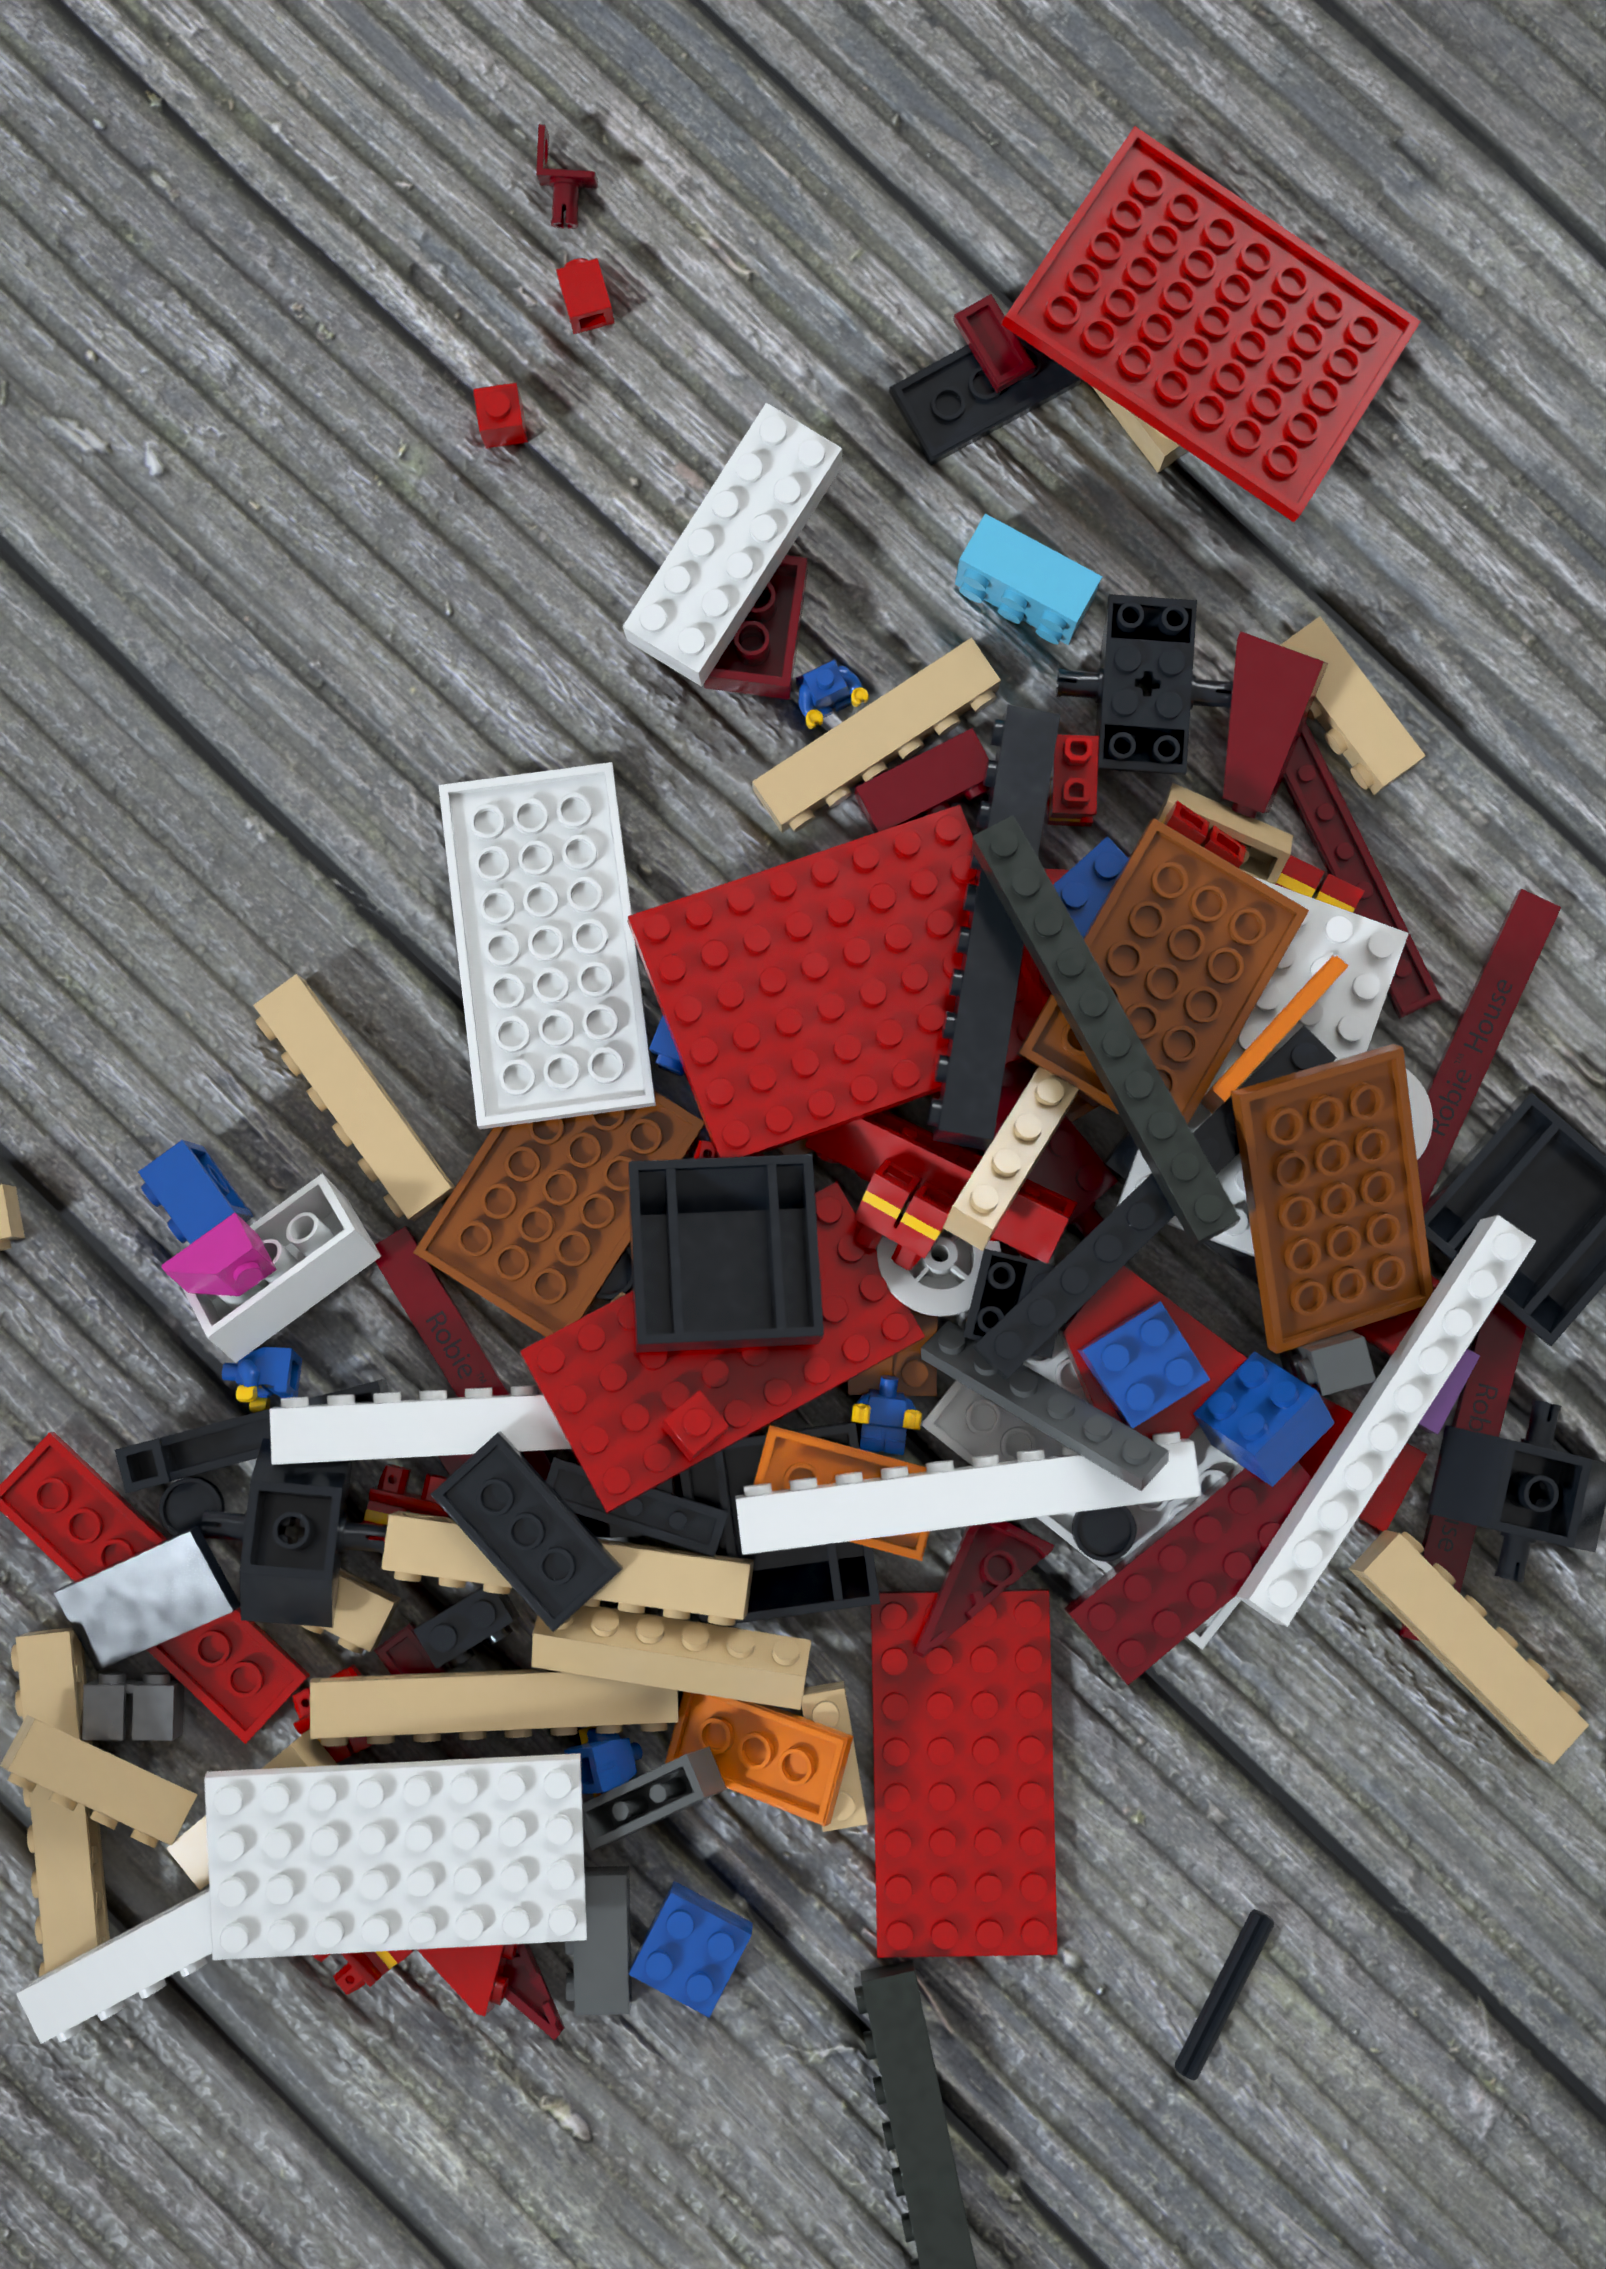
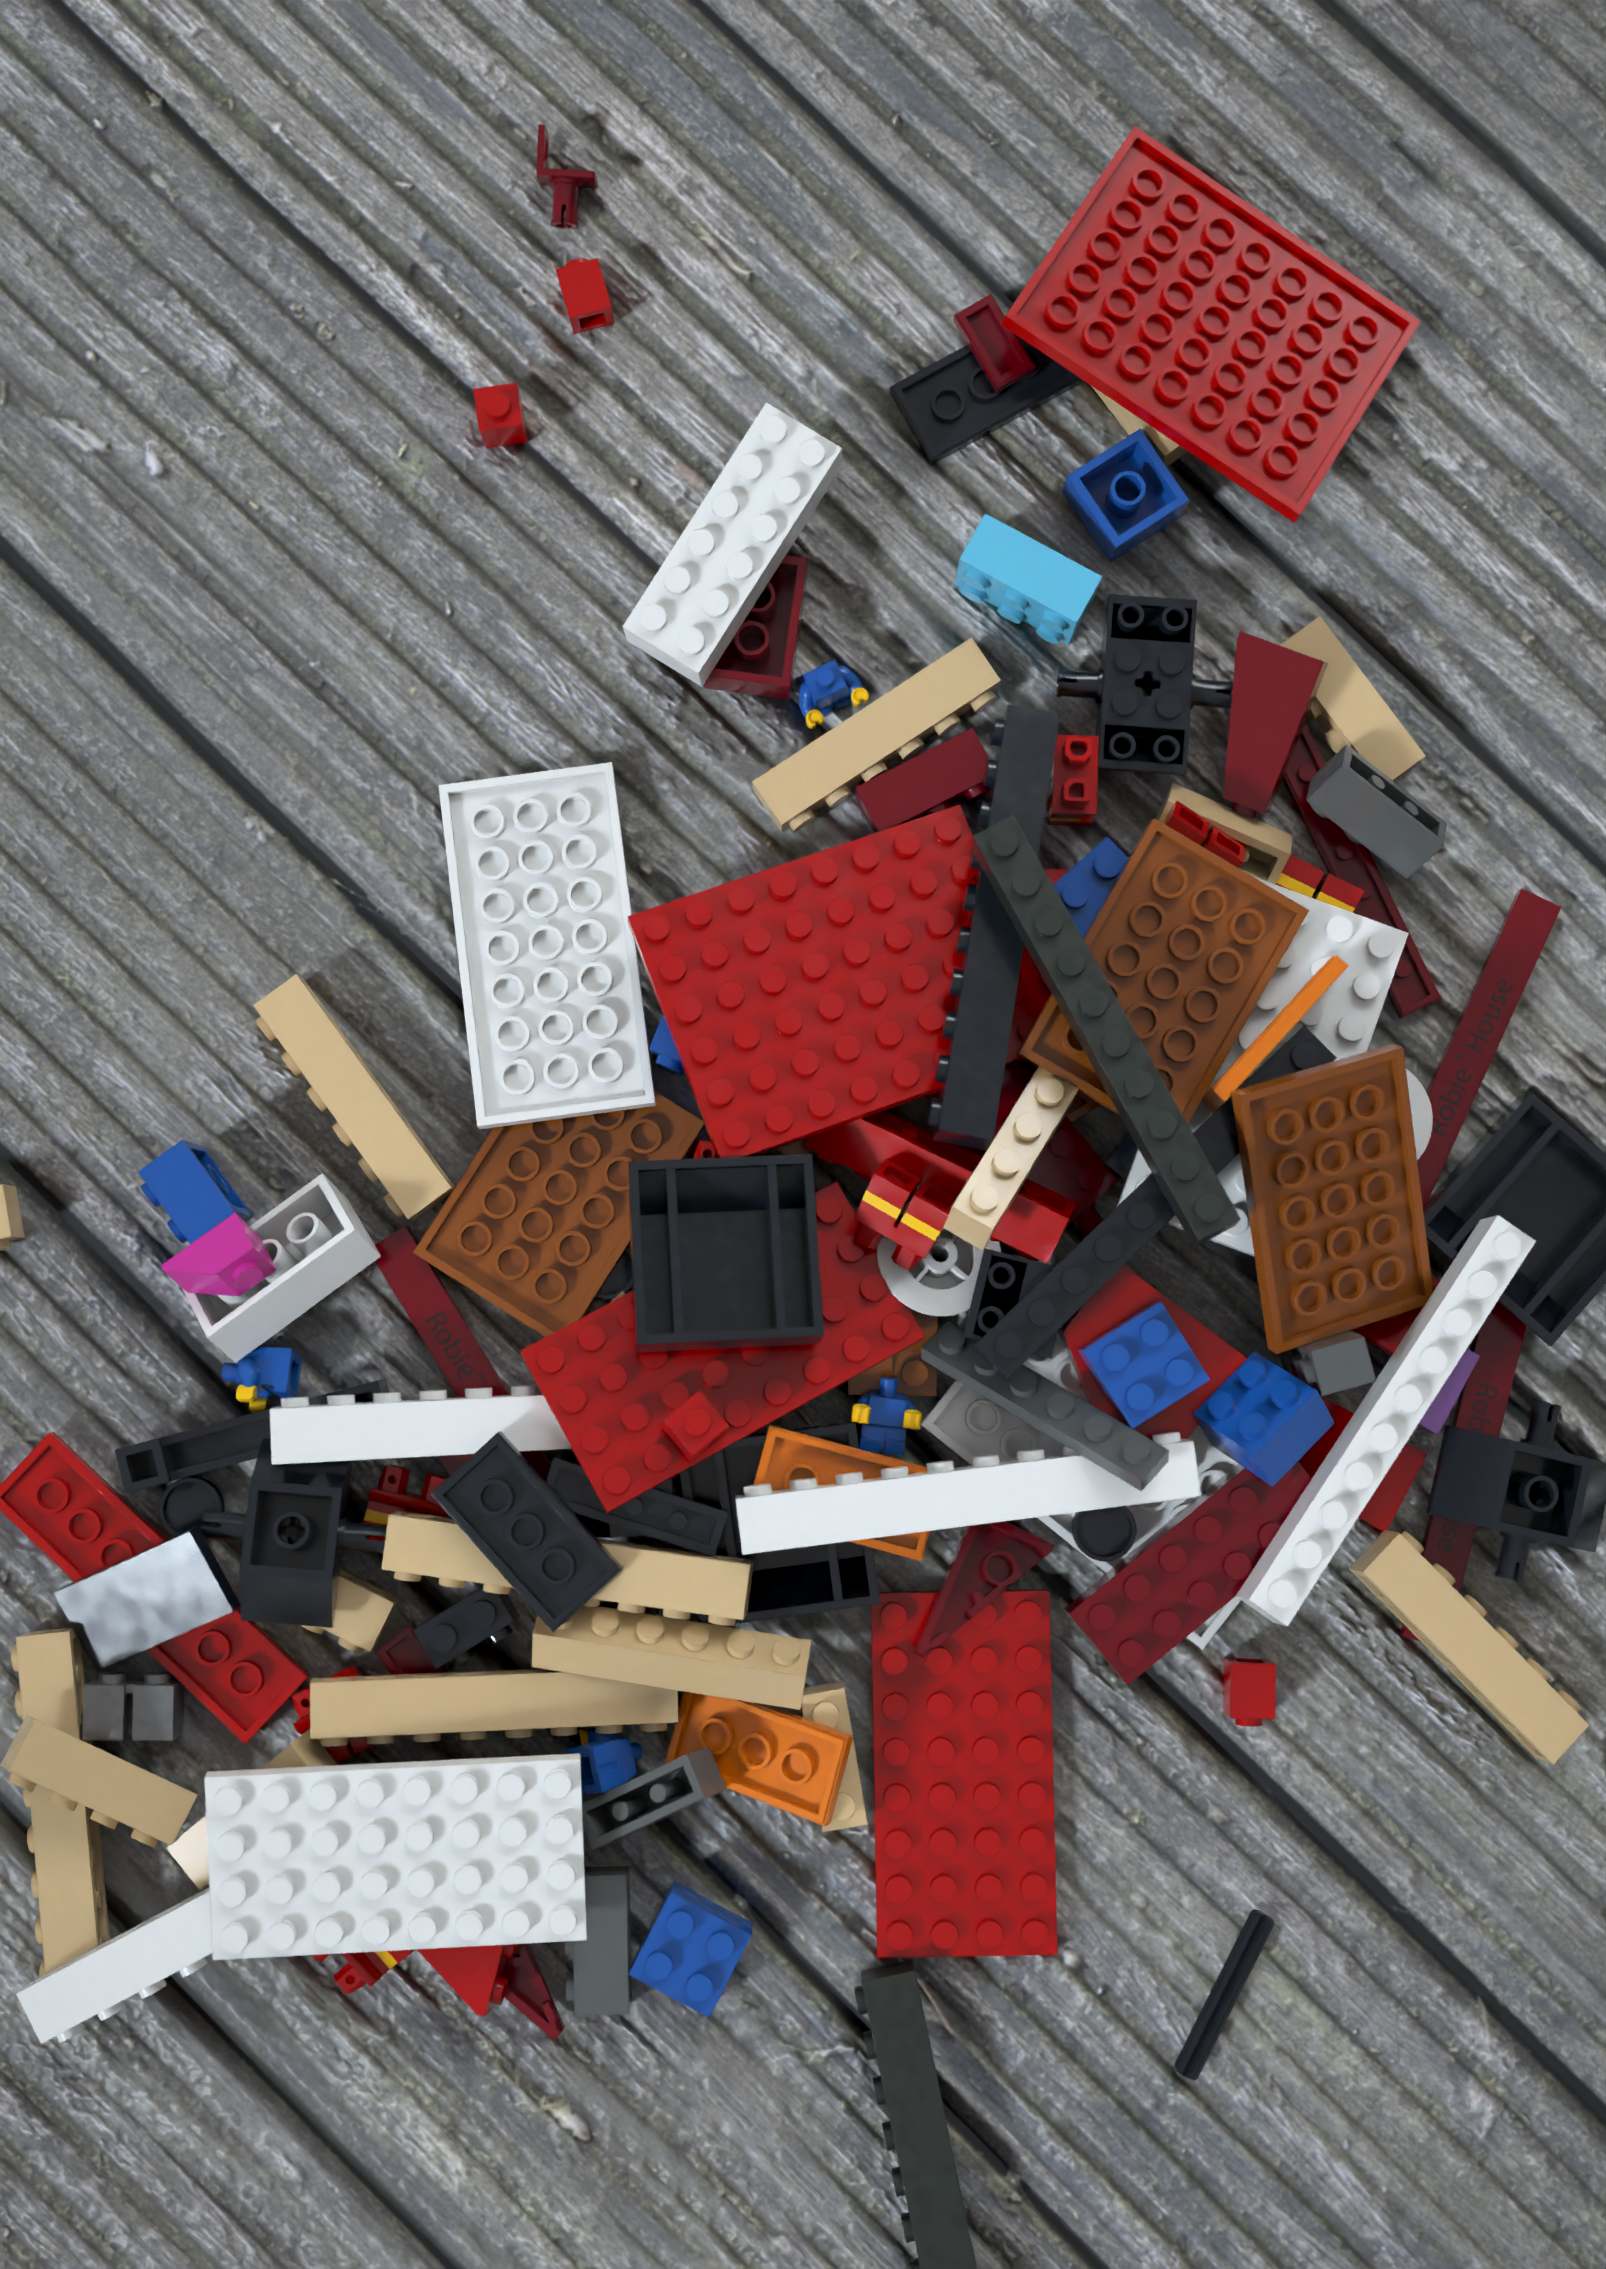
none -> blue brick [1062,429,1189,563]
none -> red brick [1223,1657,1276,1726]
none -> dark grey brick [1306,744,1447,879]

